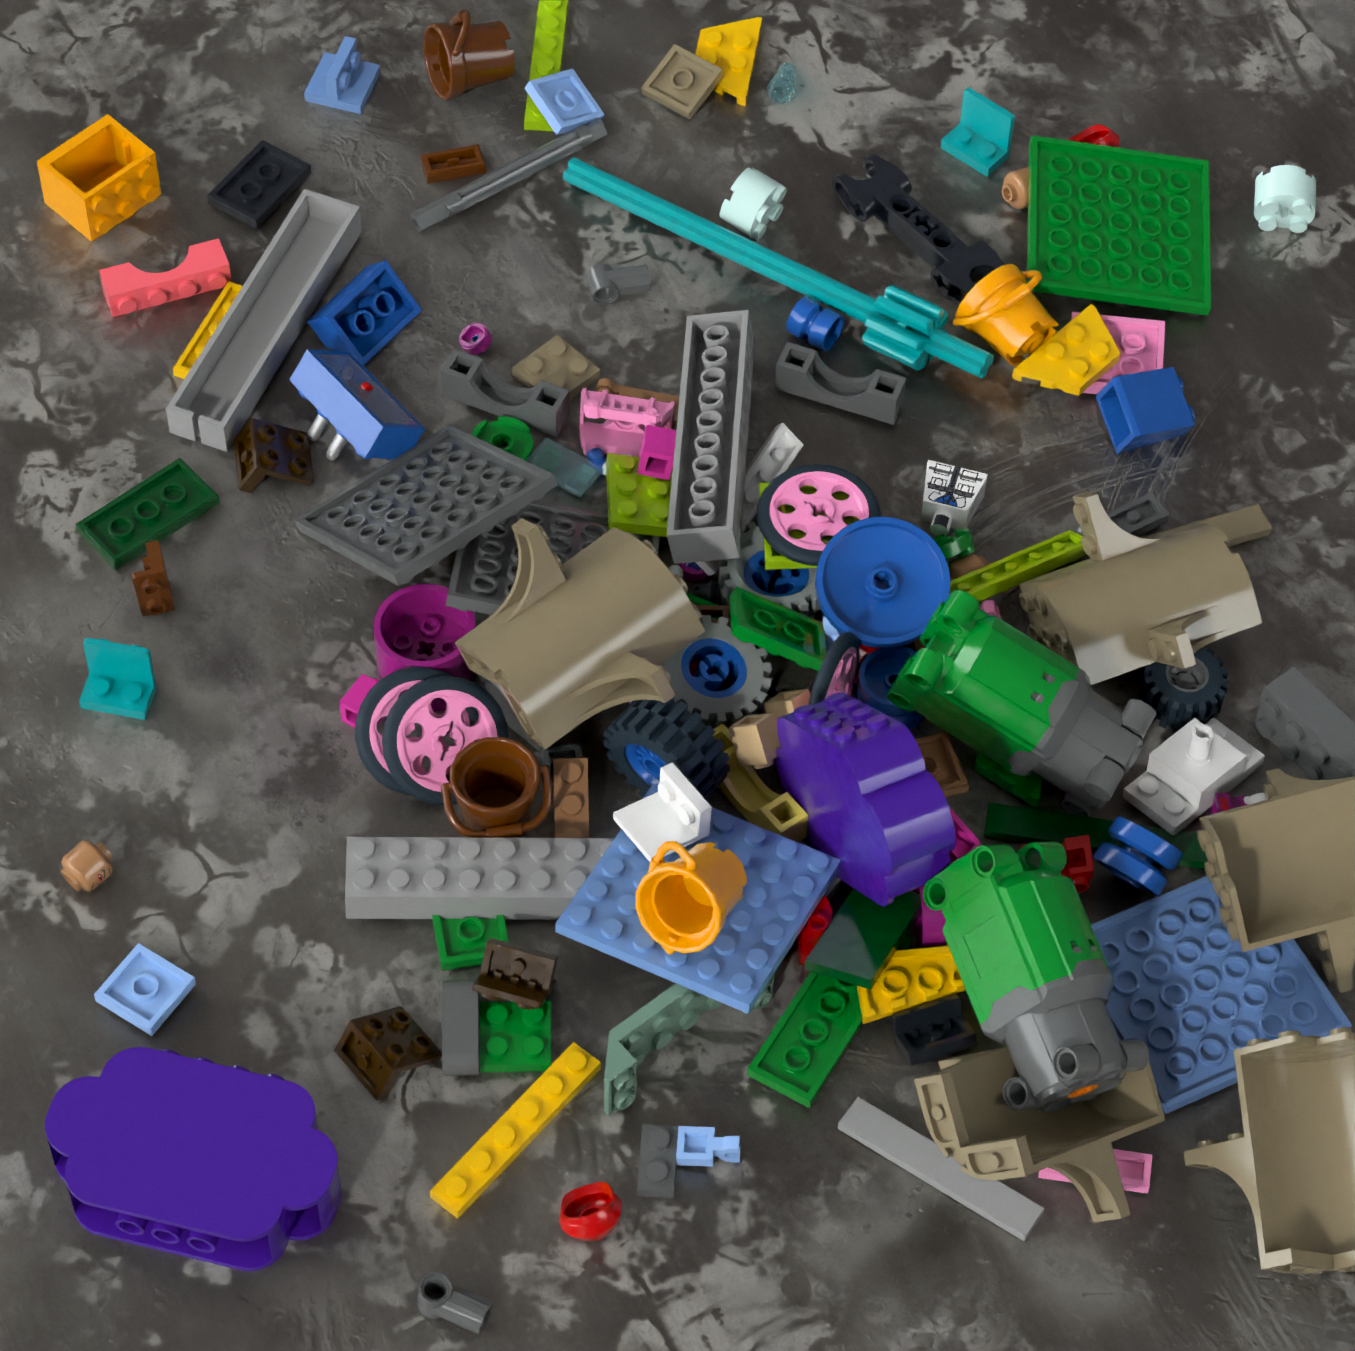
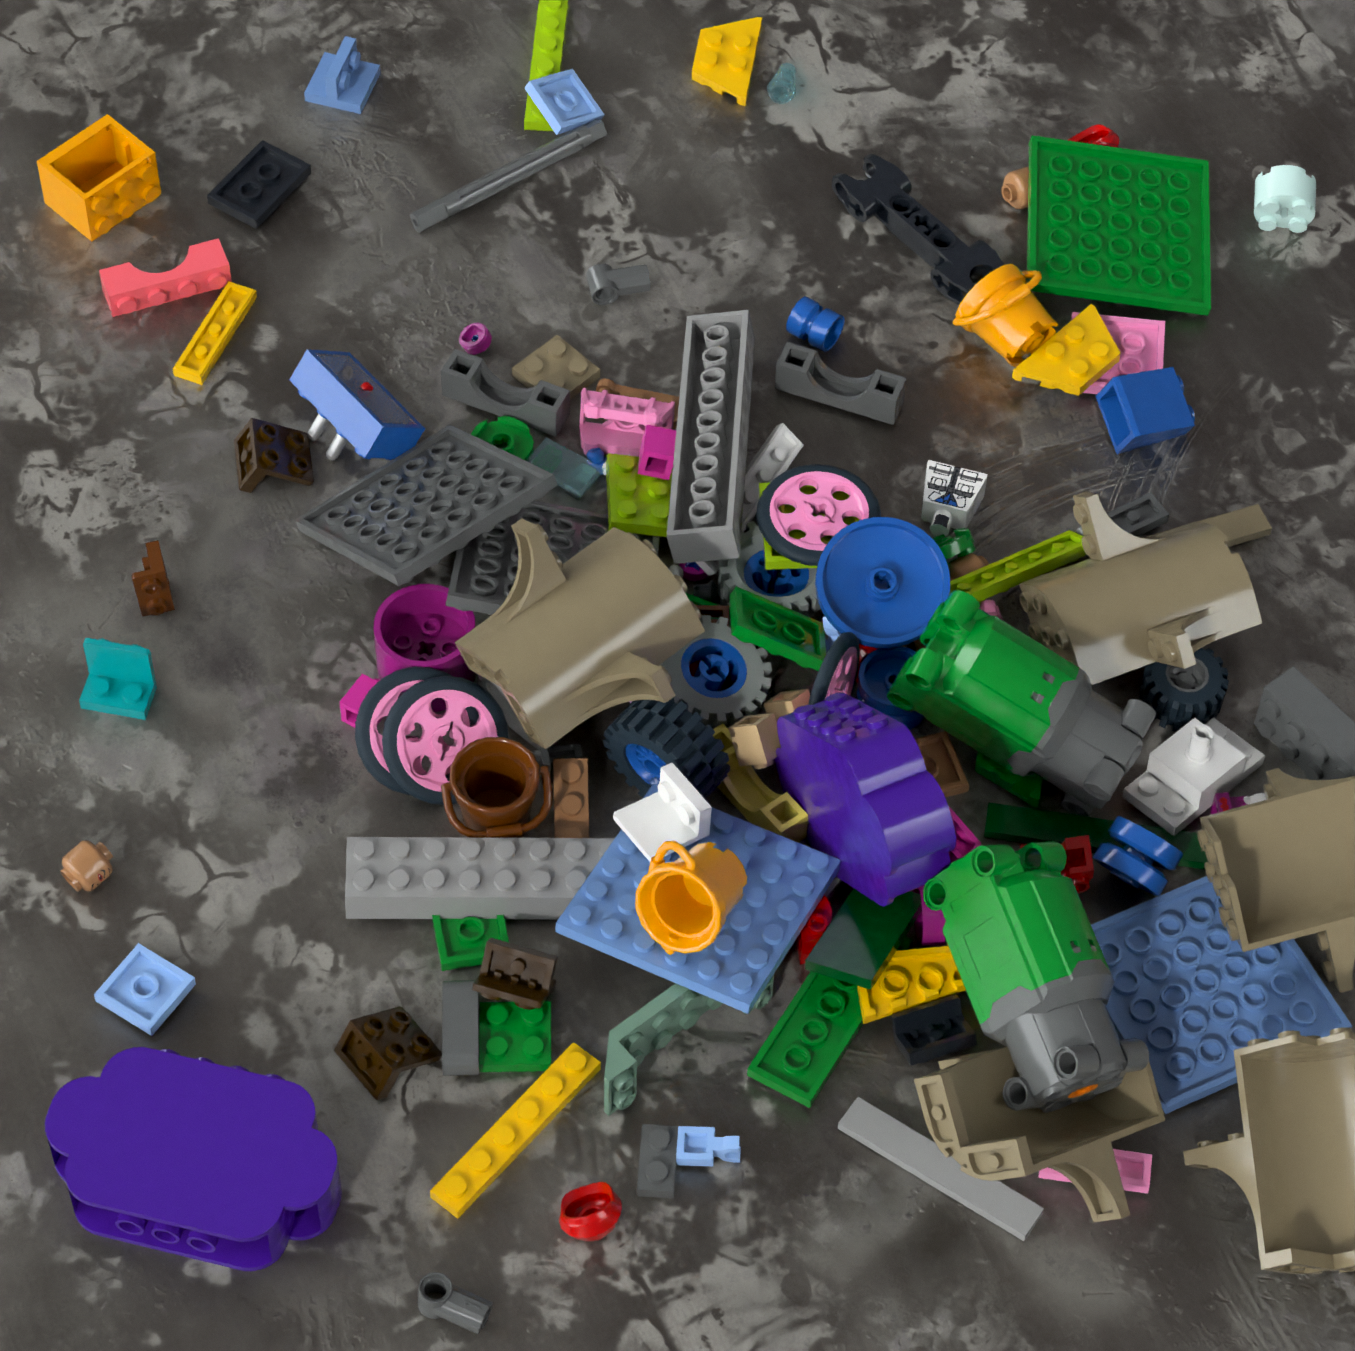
dark green tile [75,458,220,570] -> none
light grey piece [166,189,362,452] -> none
blue slope [307,260,422,365] -> none
reddish brown tile [420,144,486,184] -> none
reddish brown piece [423,10,515,100] -> none
teal axle [563,157,994,379] -> none
dark tan plate [641,44,724,120] -> none
light aqua brick [720,167,787,241] -> none
teal bracket [941,87,1015,177] -> none

